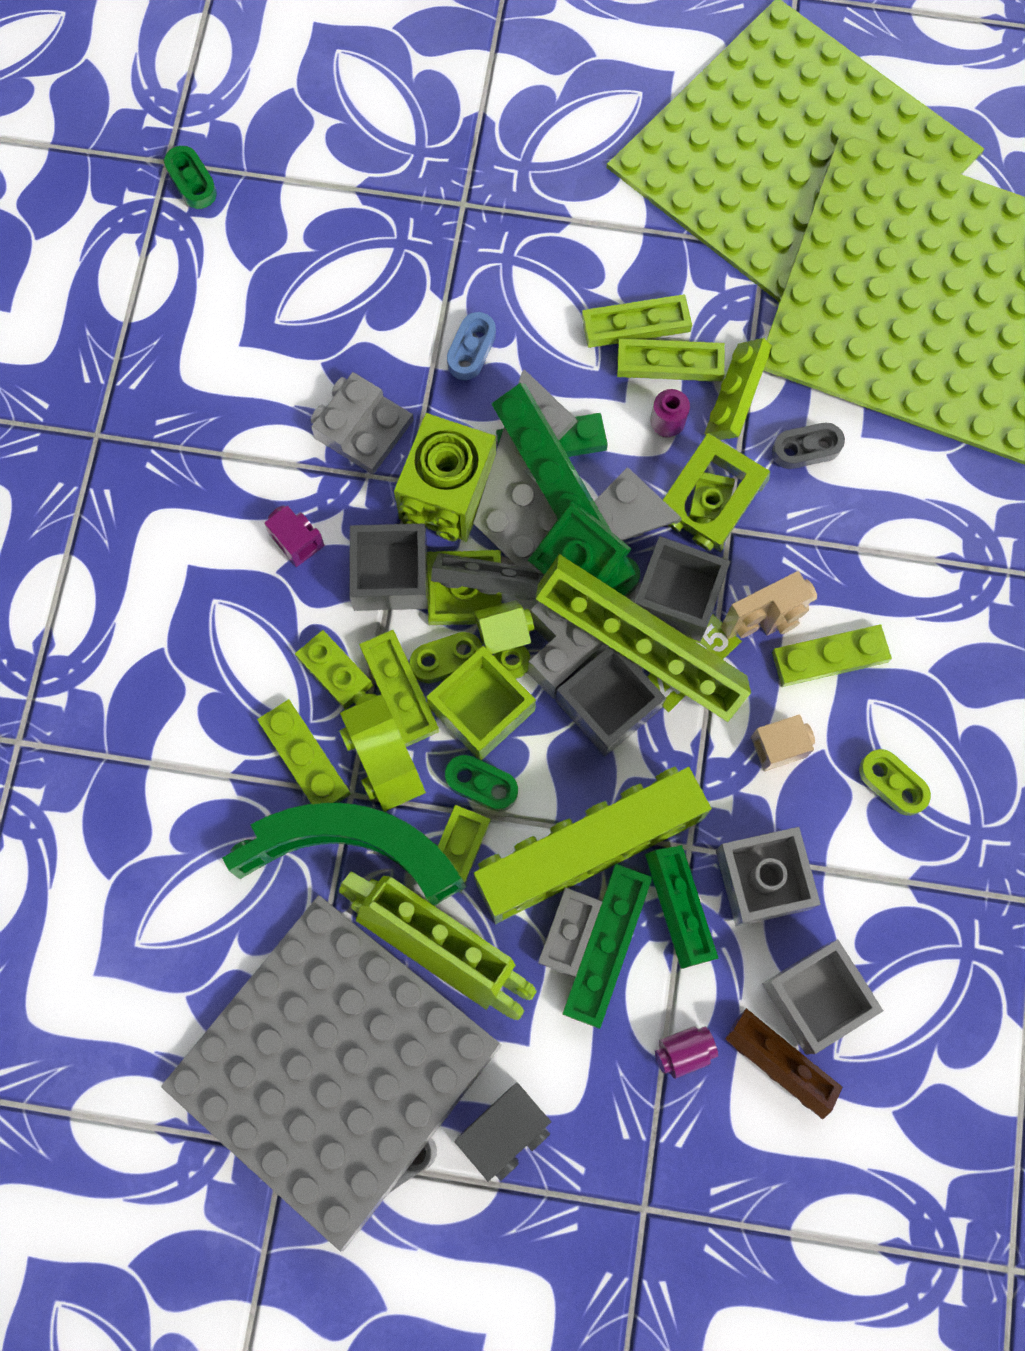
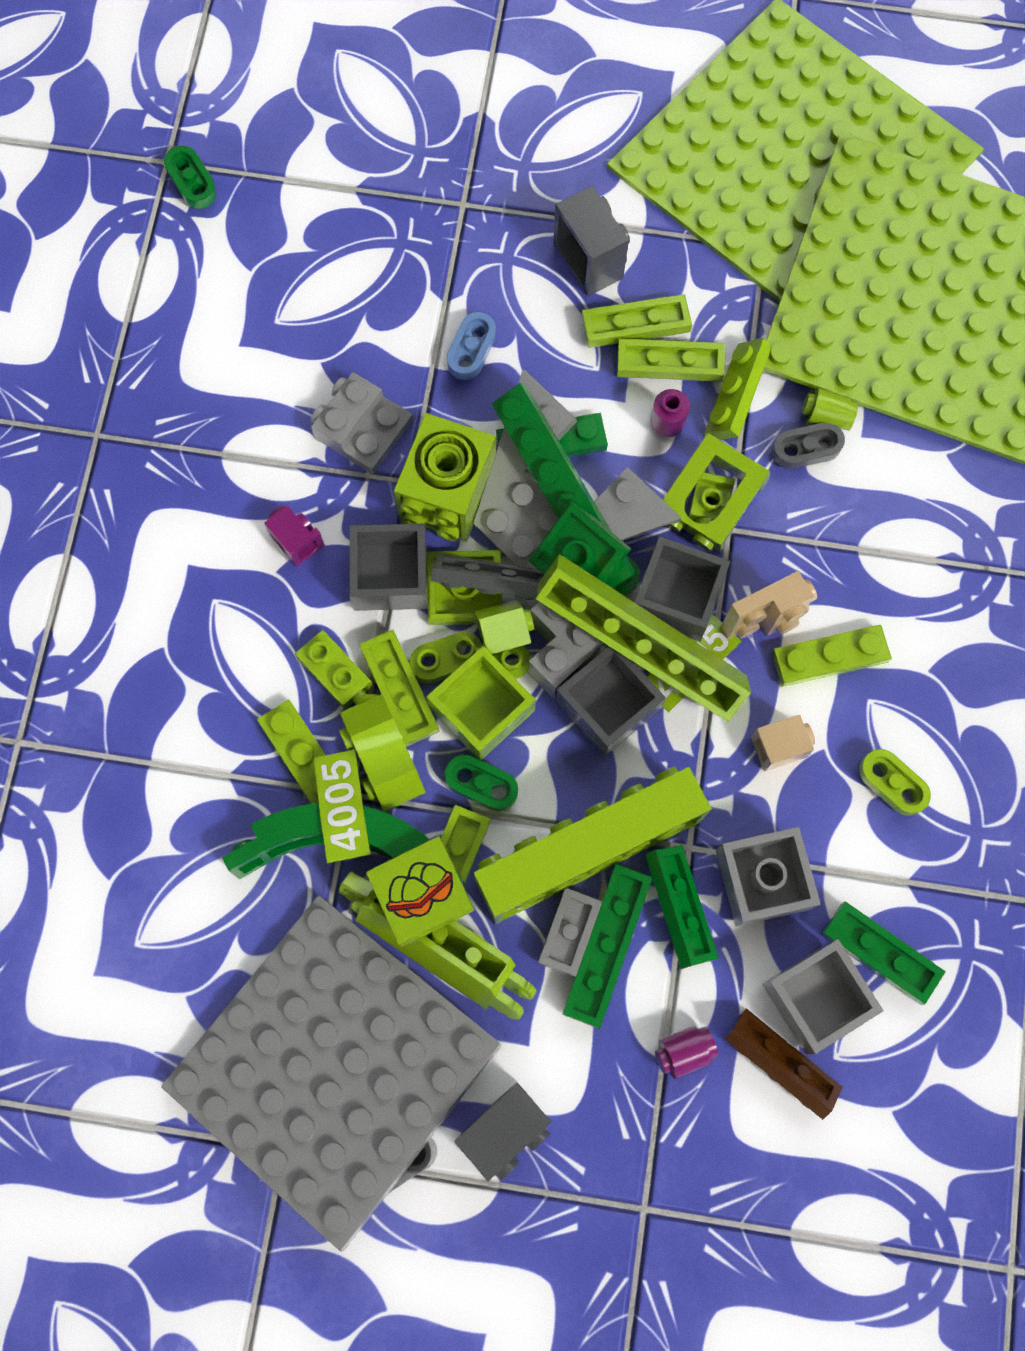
none -> lime sticker [313,749,370,863]
none -> lime tile [366,836,475,947]
none -> dark grey piece [553,185,630,296]
none -> lime brick [802,388,858,431]
none -> green plate [821,901,946,1005]

